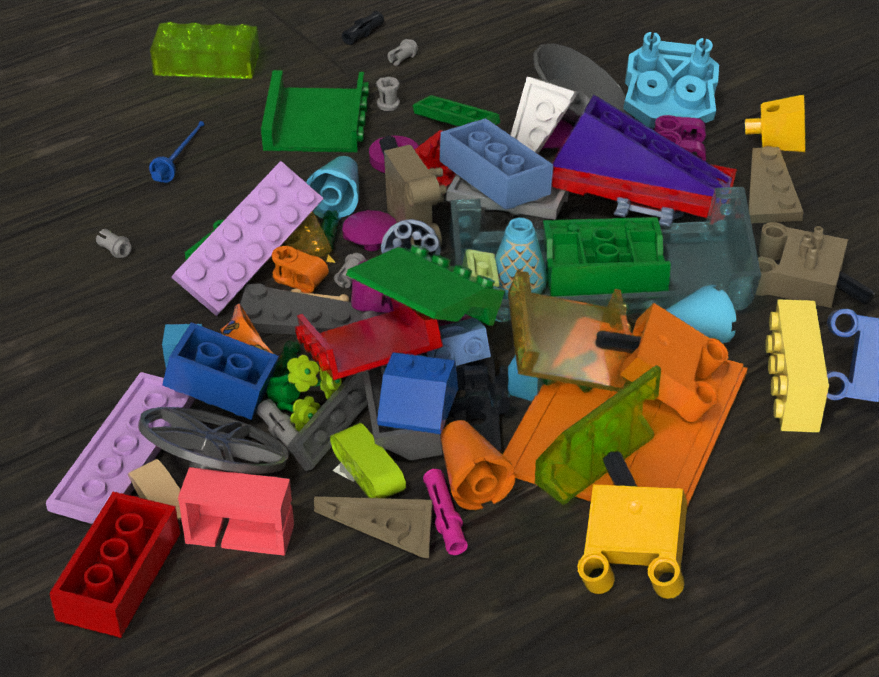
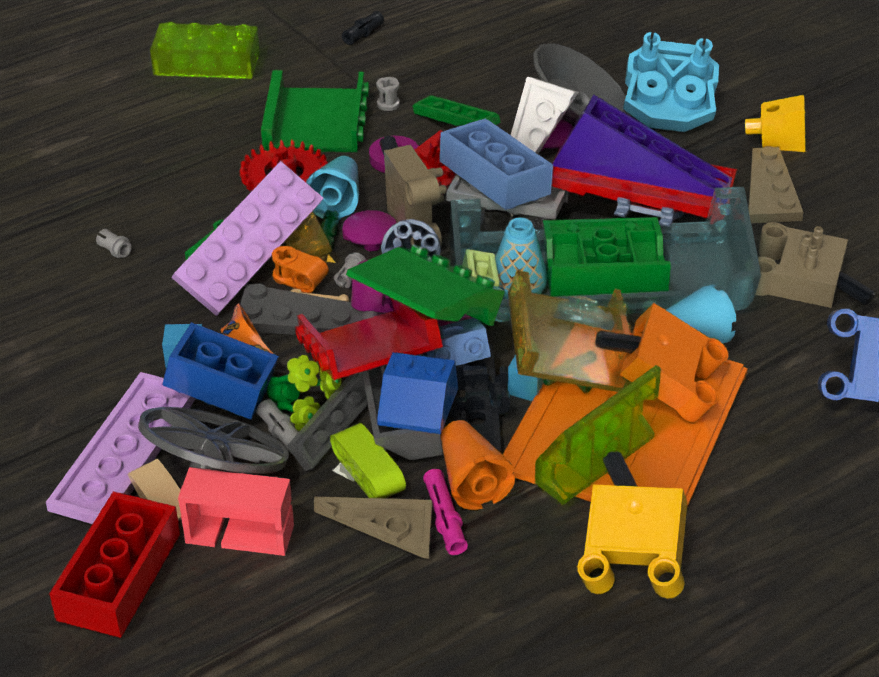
blue sword [149,121,204,183] -> none
dark green axle [273,340,301,377] -> none
light grey pin [388,39,418,66] -> none
magenta piece [654,115,706,161] -> none
light yellow brick [766,299,829,432] -> none
none -> red gear [240,139,328,192]
none -> clear light blue tile [553,296,615,331]

